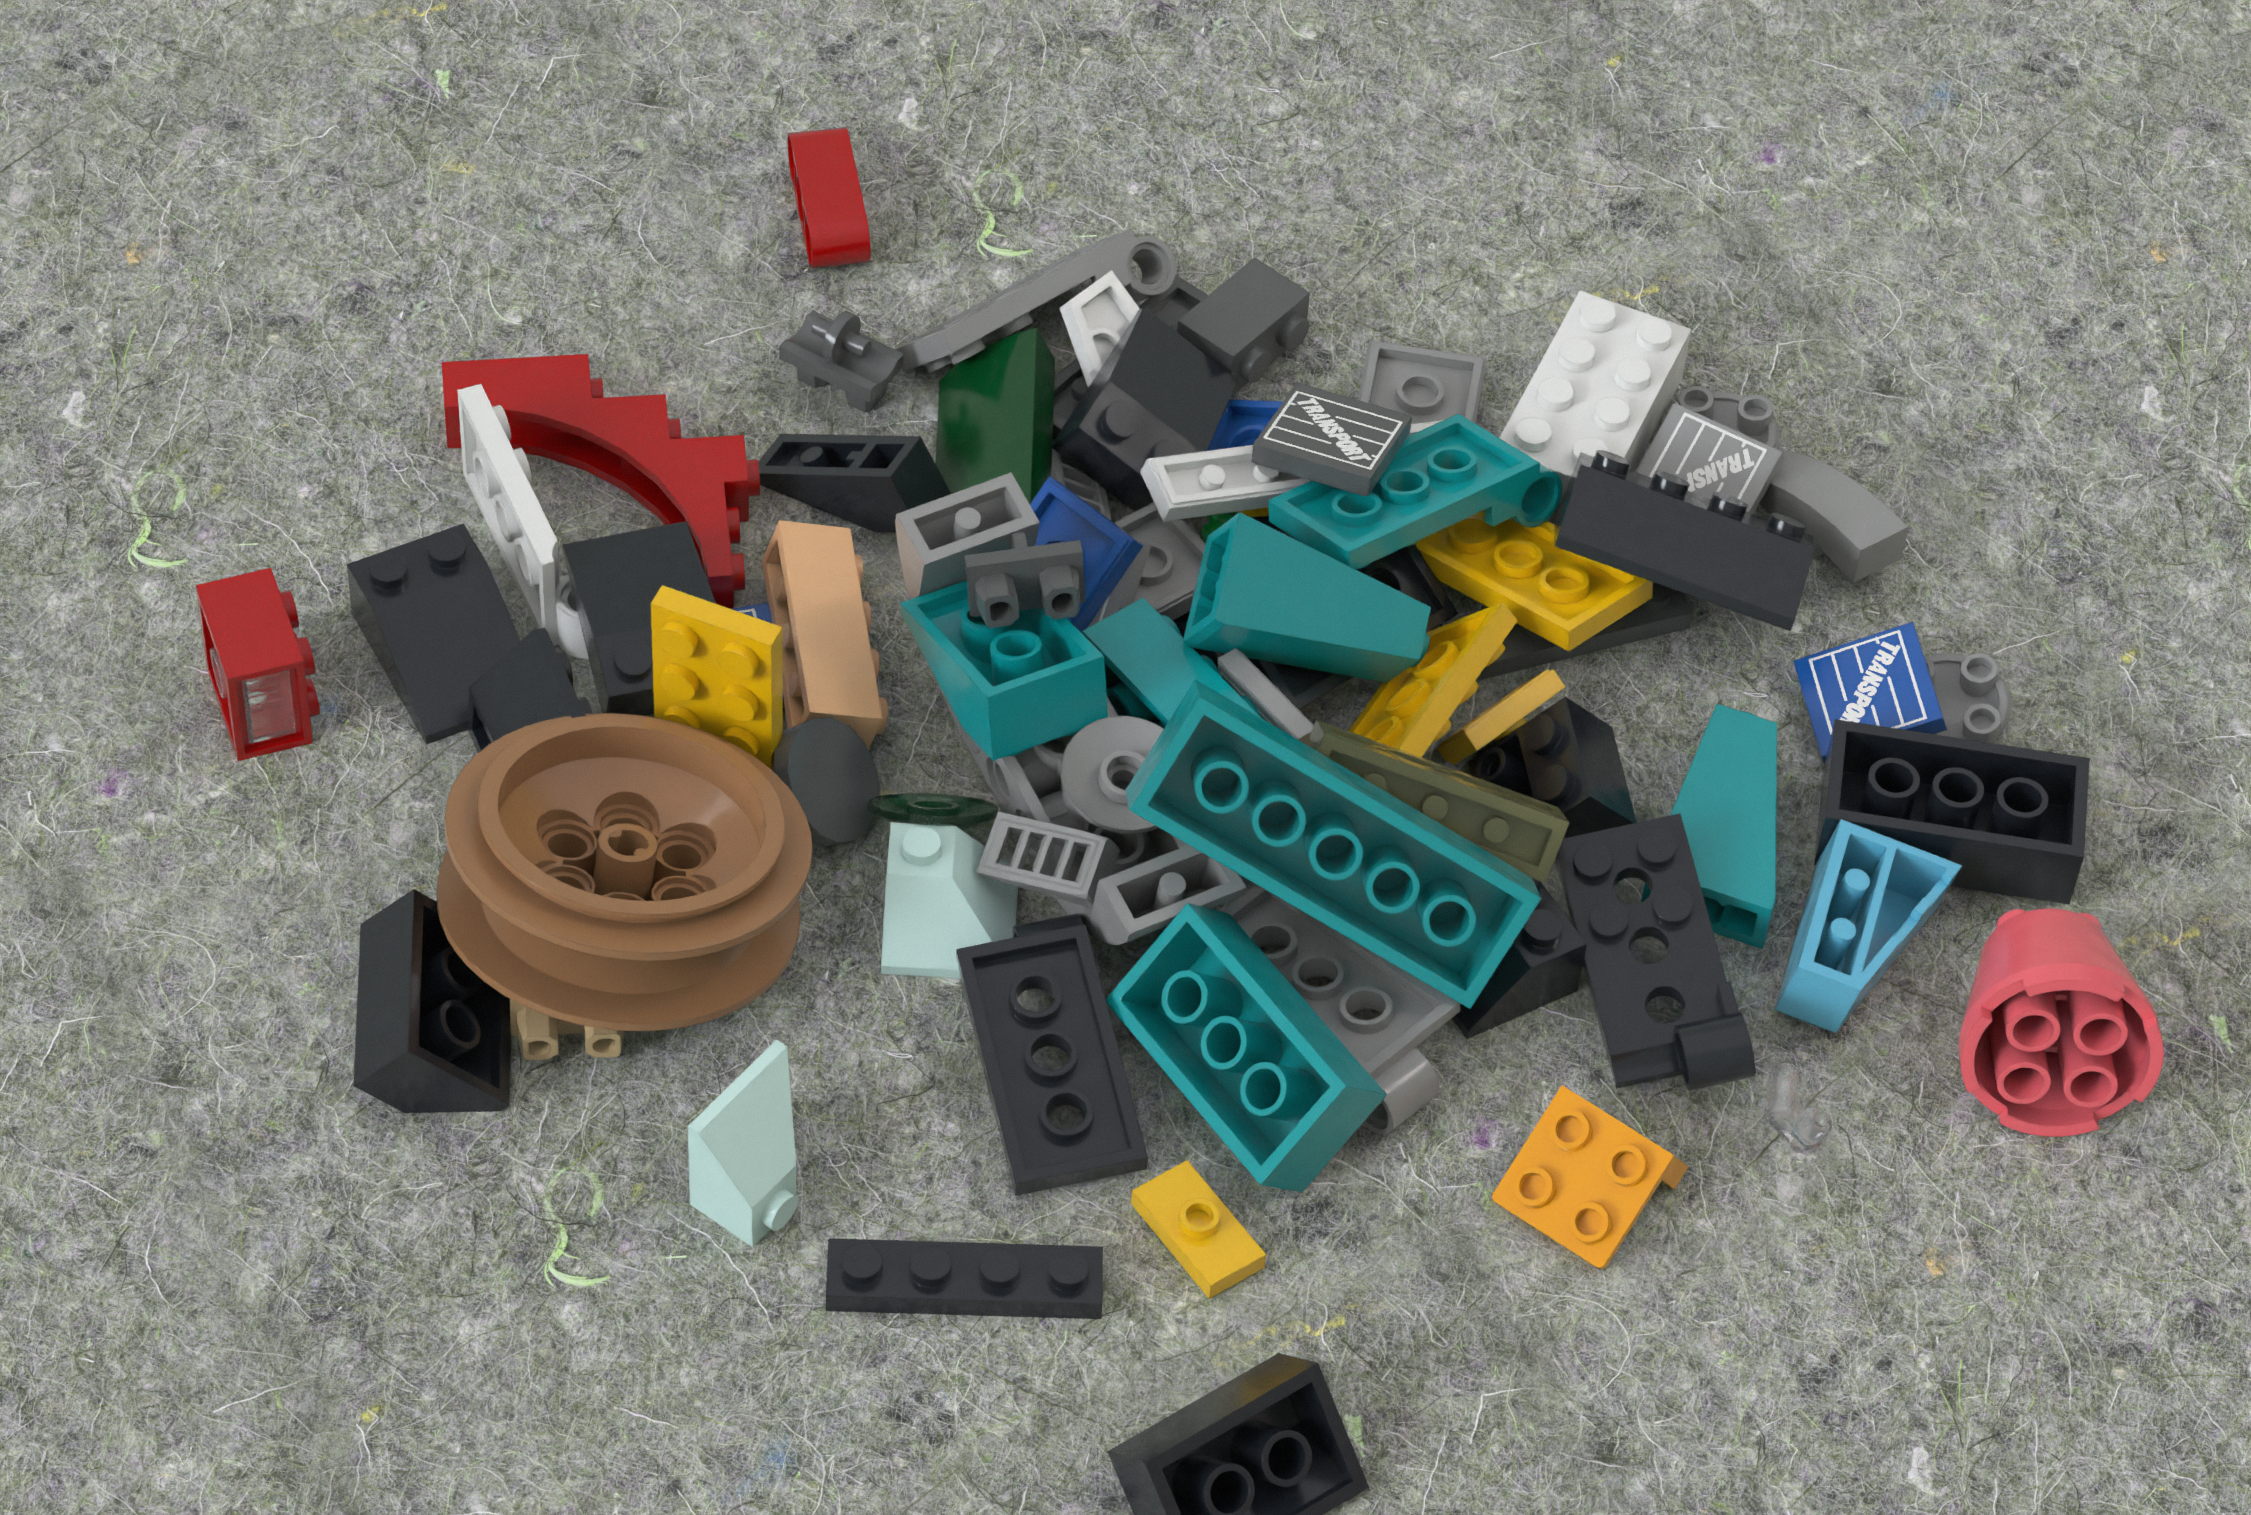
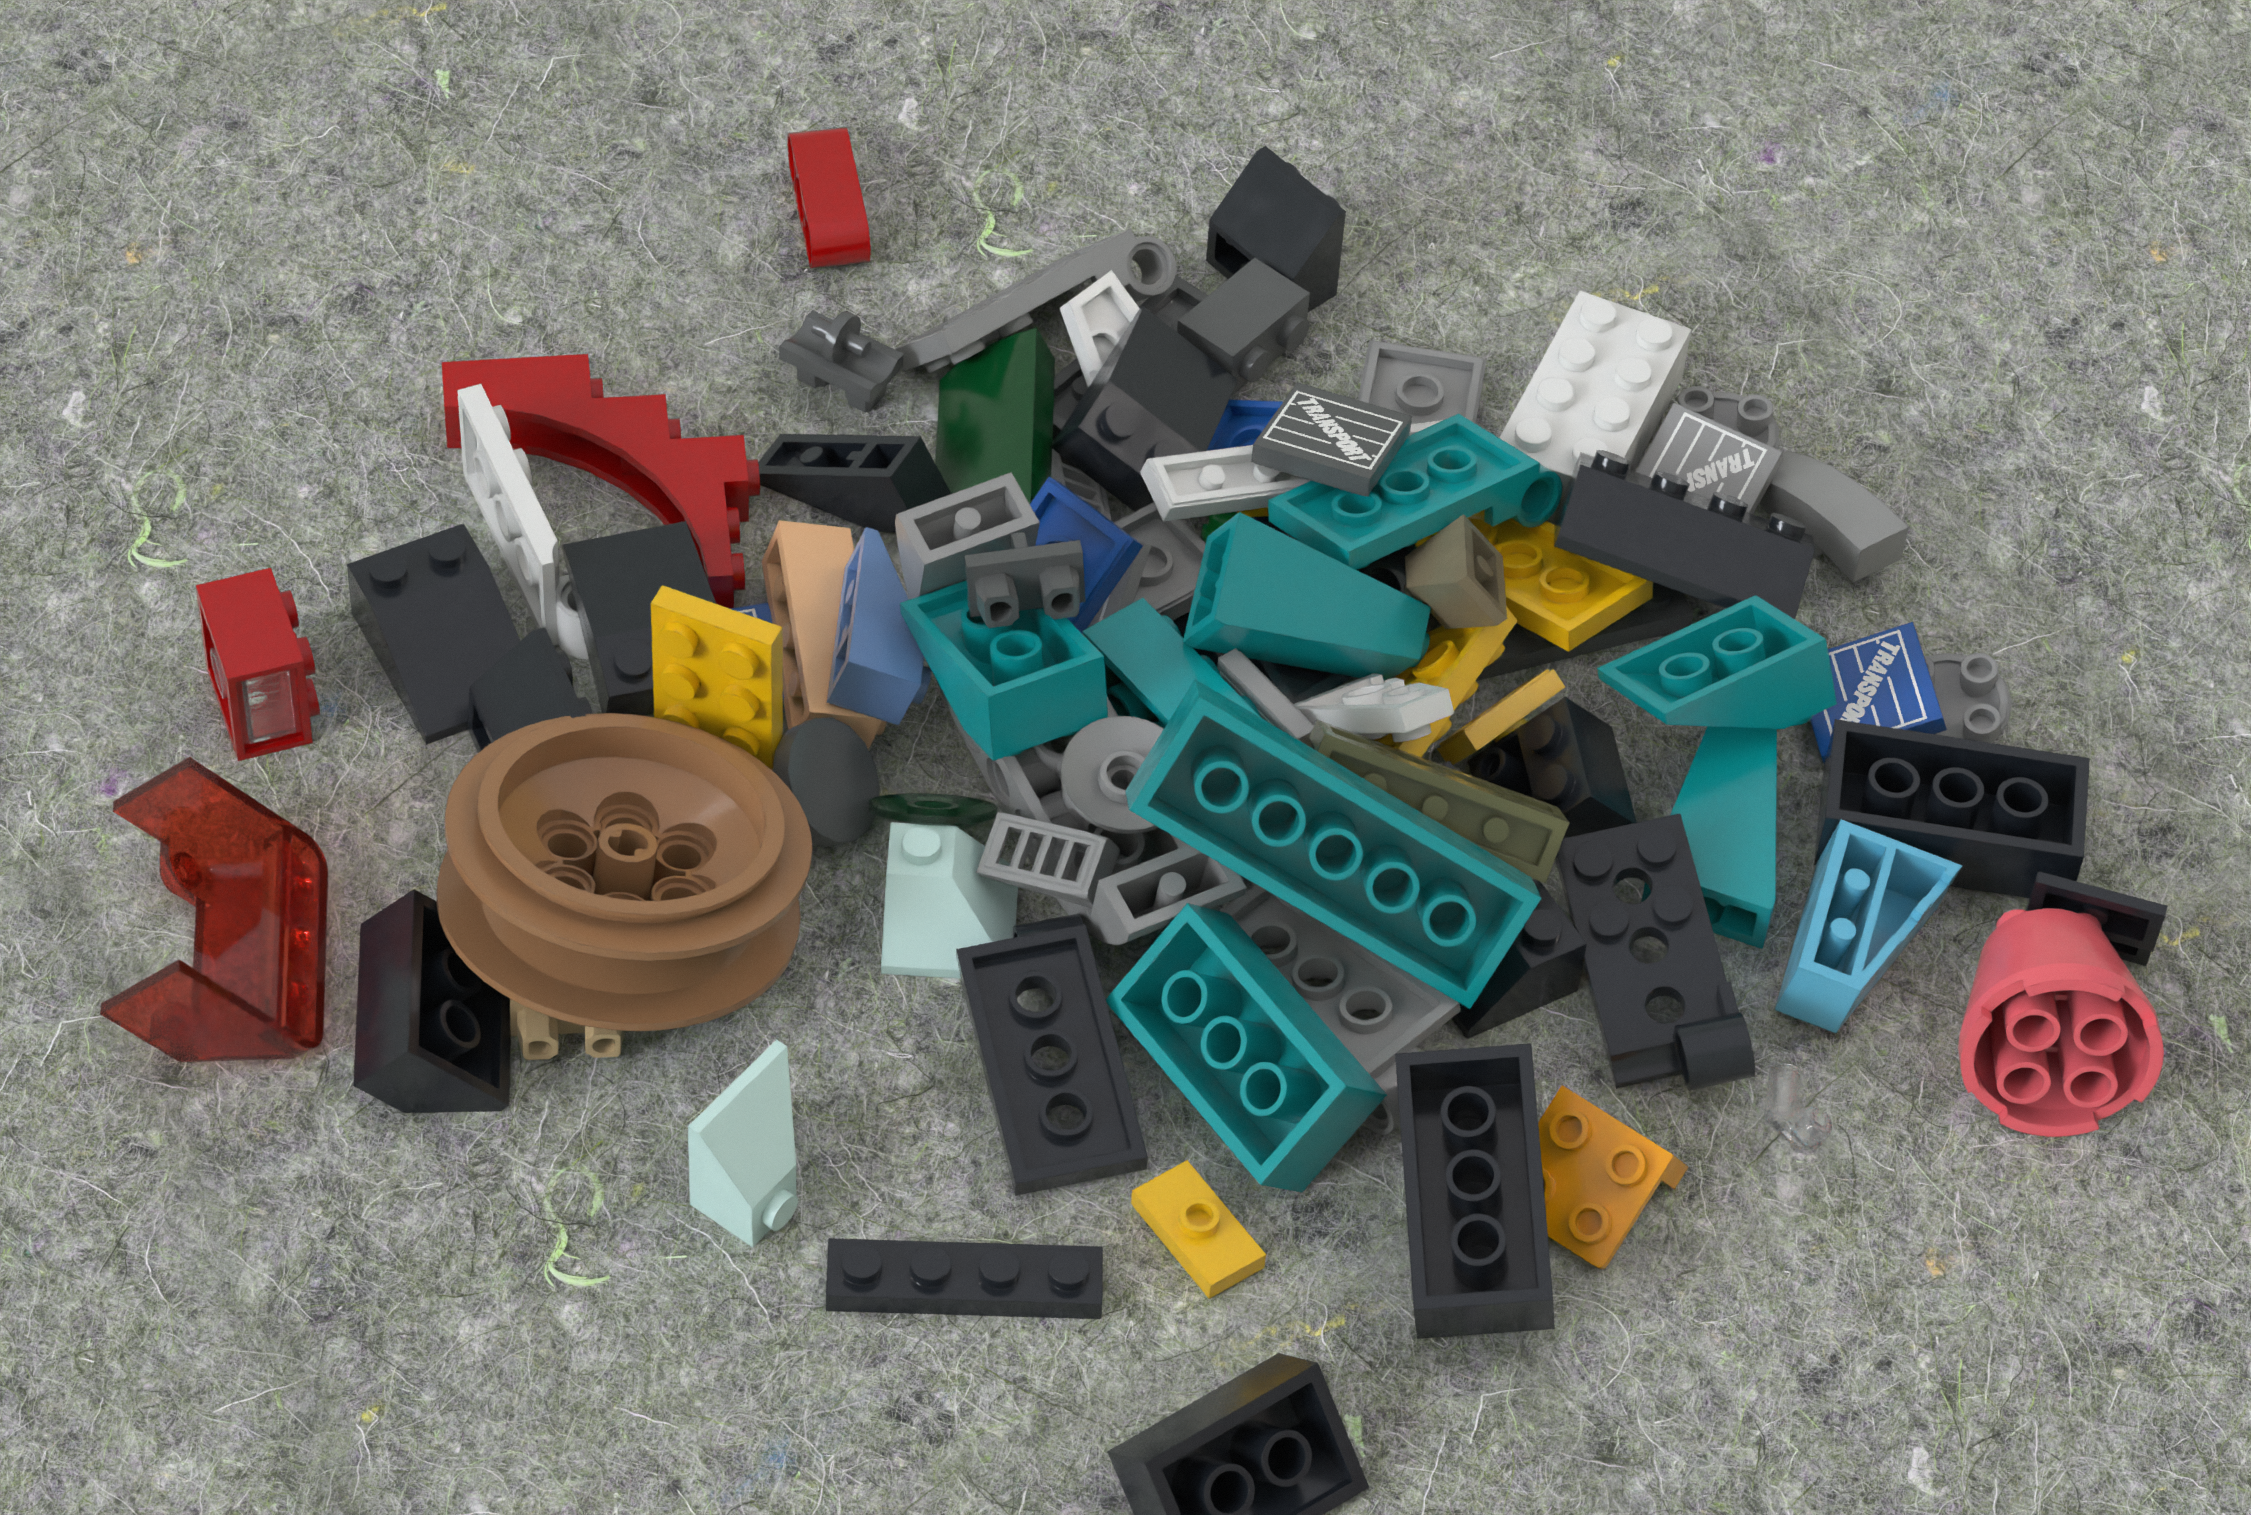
none -> clear red windscreen [100,757,328,1062]
none -> medium blue slope [827,527,932,725]
none -> black slope [1206,146,1346,312]
none -> white wing [1293,673,1454,742]
none -> black brick [1395,1043,1555,1339]
none -> dark tan slope [1404,514,1507,629]
none -> teal slope [1597,595,1837,729]
none -> black slope [2025,871,2168,966]

